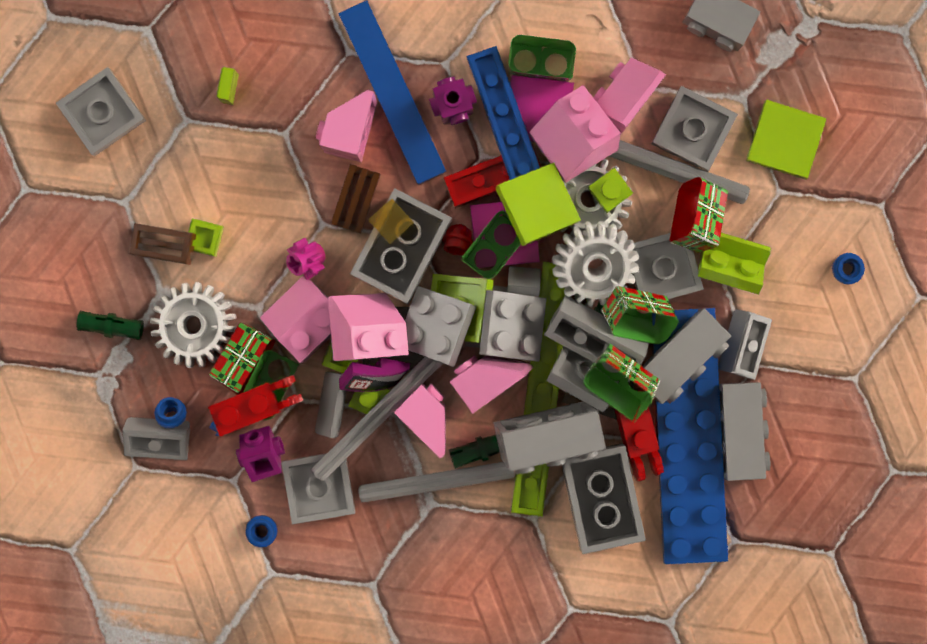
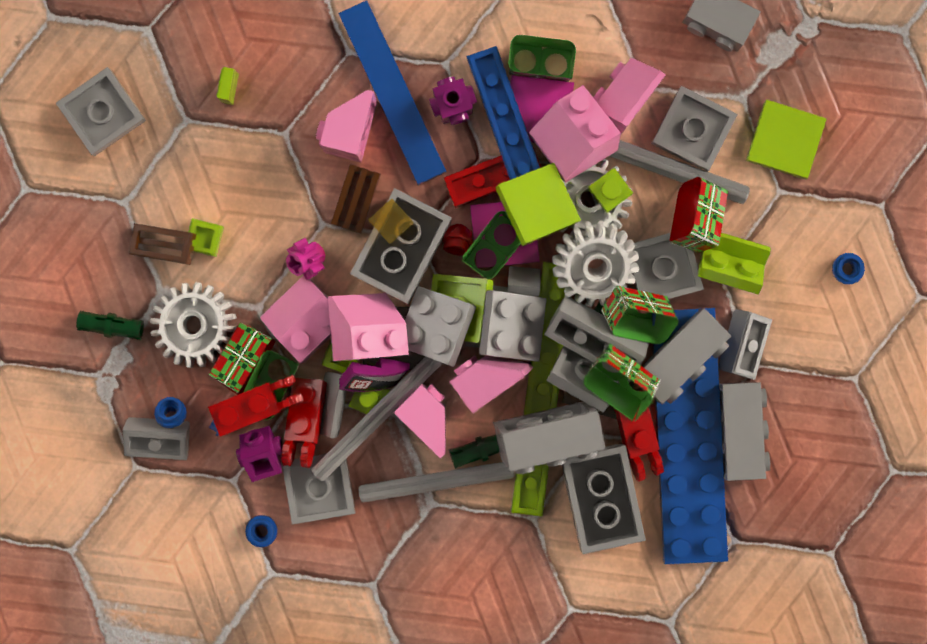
none -> red hinge [281,378,327,468]

